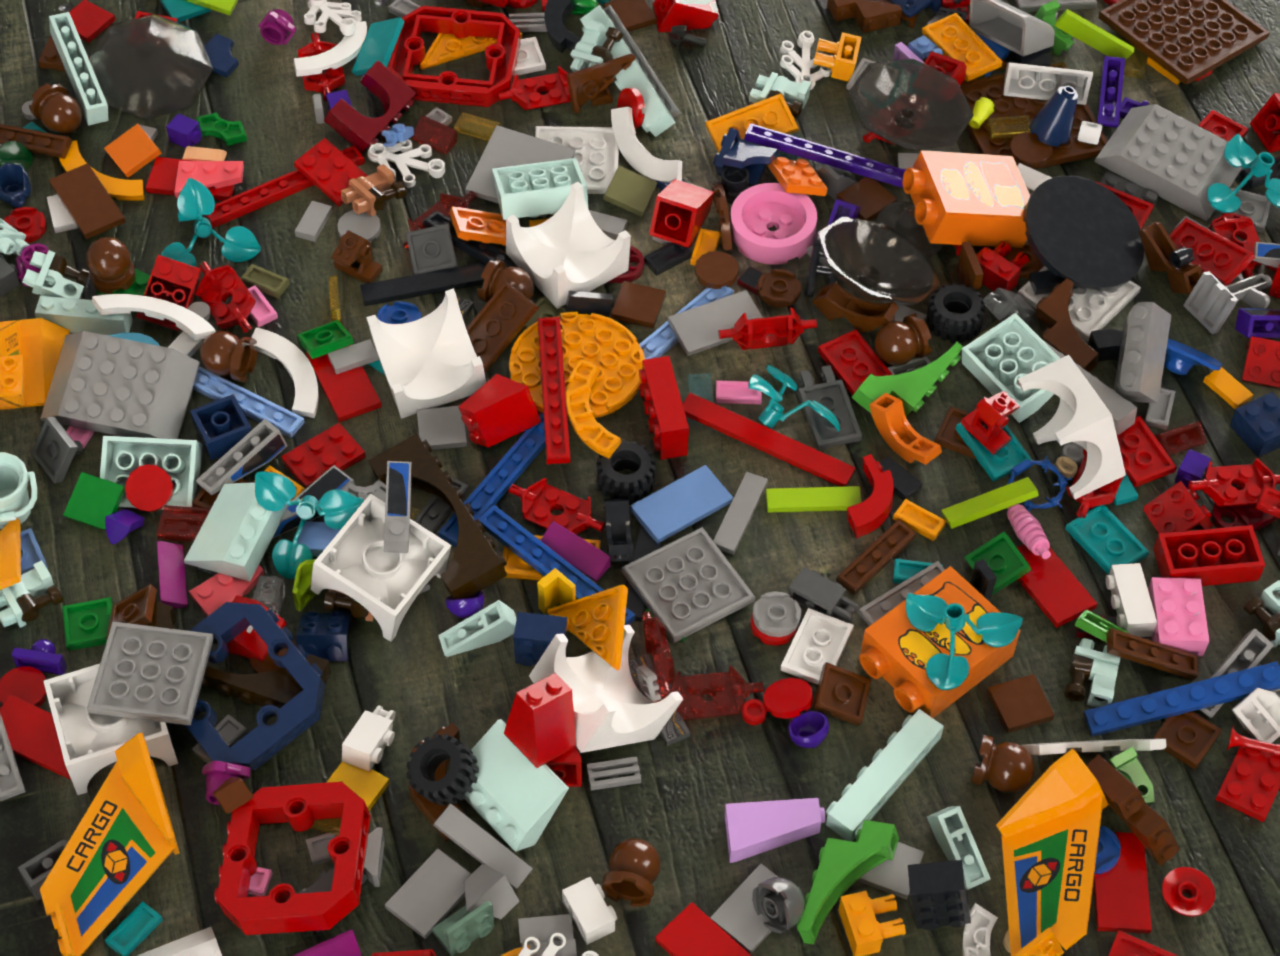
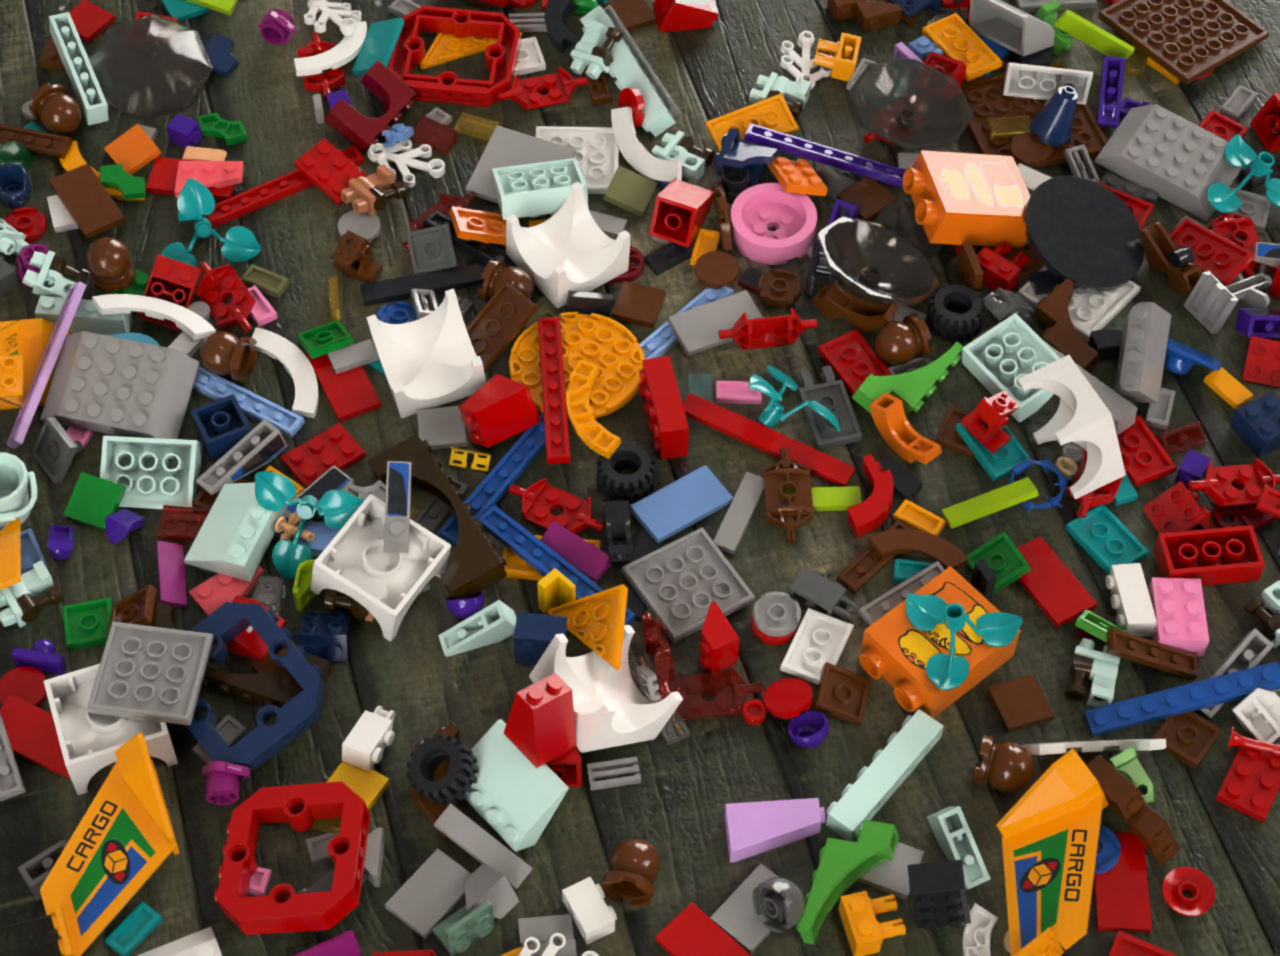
red tile [125,464,174,512] -> none
reddish brown slope [213,777,253,814] -> none
light grey tile [295,201,333,242] -> none
reddish brown wing [566,53,636,114] -> none
pearl dark grey bar [669,25,707,46] -> none
neon yellow cone [968,97,994,129] -> none
bright pink piece [1007,504,1051,559] -> none
white slope [1078,121,1102,145] -> none
none -> lavender tile [6,281,87,449]
none -> dark purple tile [48,525,74,561]
none -> green tile [100,164,146,200]
none -> light nougat plant [274,512,315,543]
none -> light grey tile [411,289,438,320]
none -> yellow piece [449,446,491,472]
none -> light aqua hips [651,131,715,186]
none -> red slope [698,601,740,676]
none -> reddish brown plate [762,448,814,544]
none -> reddish brown tile [868,529,969,570]
none -> light grey tile [1063,144,1100,182]
none -> light grey tile [1219,85,1258,122]

